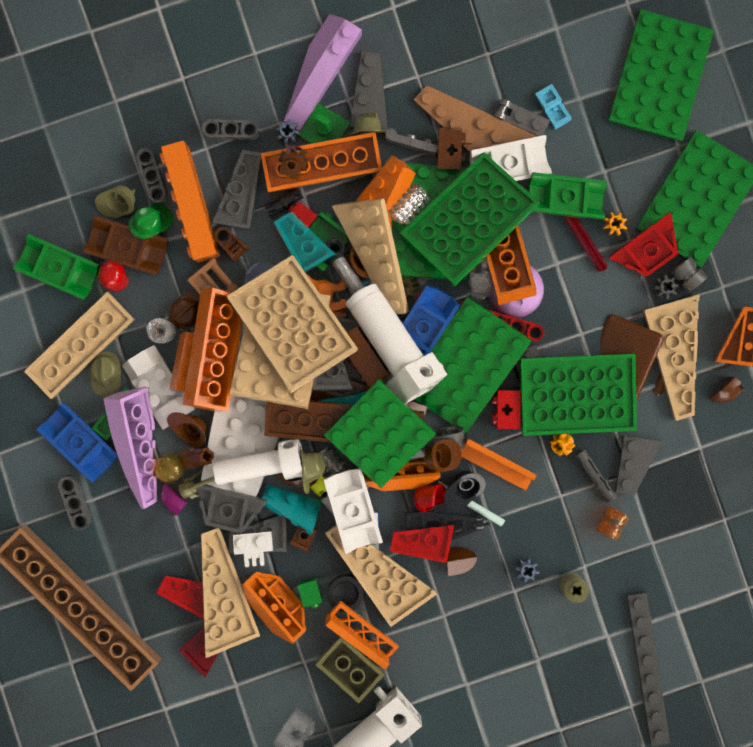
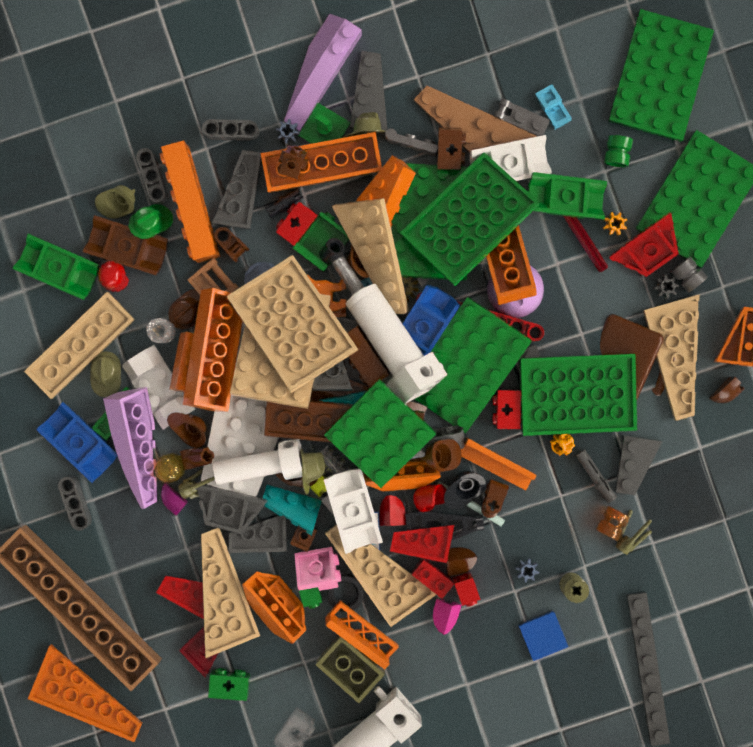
white hinge [233,532,273,567] -> none
teal wing [274,212,335,272] -> none
clear piece [388,183,430,225] -> none
clear brick [467,263,491,299] -> none
none -> orange wing [28,644,143,742]
none -> green brick [208,668,250,701]
none -> bright pink plate [294,547,341,591]
none -> red brick [379,495,406,526]
none -> red brick [411,558,454,599]
none -> dark pink brick [433,599,462,635]
none -> red brick [452,571,481,607]
none -> reddish brown piece [481,479,509,518]
none -> blue tile [518,611,569,661]
none -> green wheel [604,135,633,167]
none -> olive plant [615,510,652,555]

